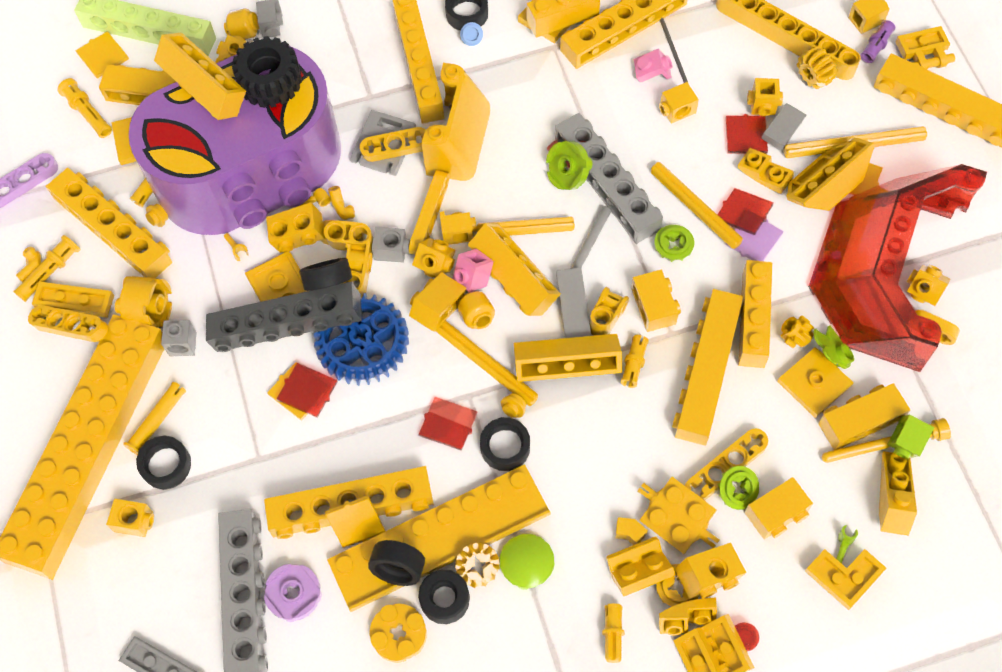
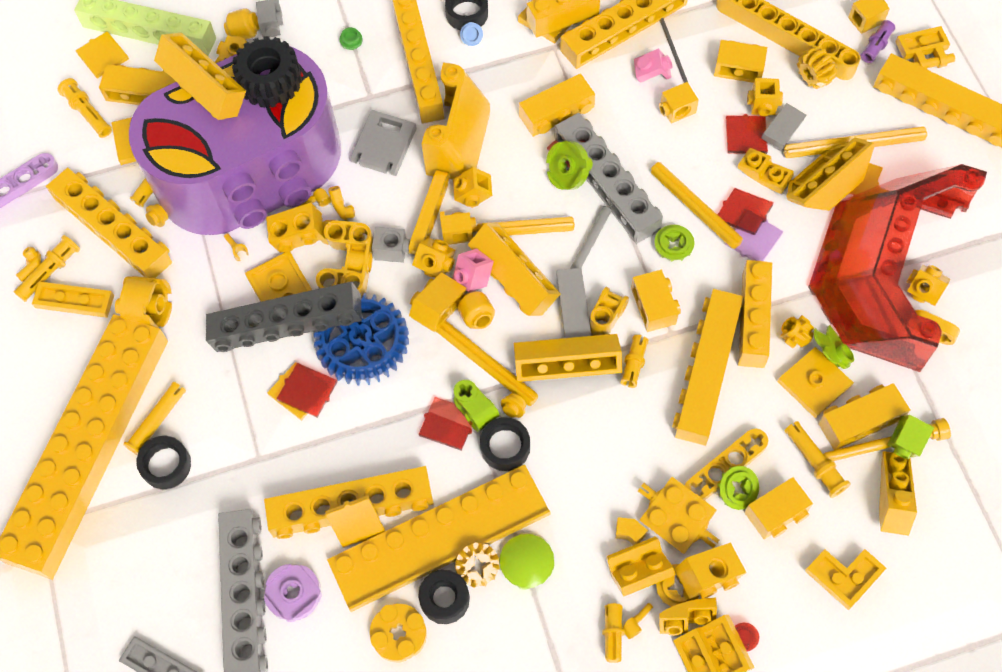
yellow beam [28,305,108,342] -> none
yellow brick [106,498,154,538] -> none
light grey brick [161,320,197,357] -> none
black tyre [299,258,352,291] -> none
yellow beam [360,127,426,162] -> none
black tyre [368,540,425,586] -> none
lime hand [836,525,858,563] -> none
none -> bright green plate [339,27,363,50]
none -> yellow brick [453,167,493,208]
none -> lime piece [453,380,500,432]
none -> yellow brick [519,73,595,137]
none -> yellow hand [622,603,653,639]
none -> yellow brick [714,40,768,83]
none -> yellow pin [784,421,851,498]

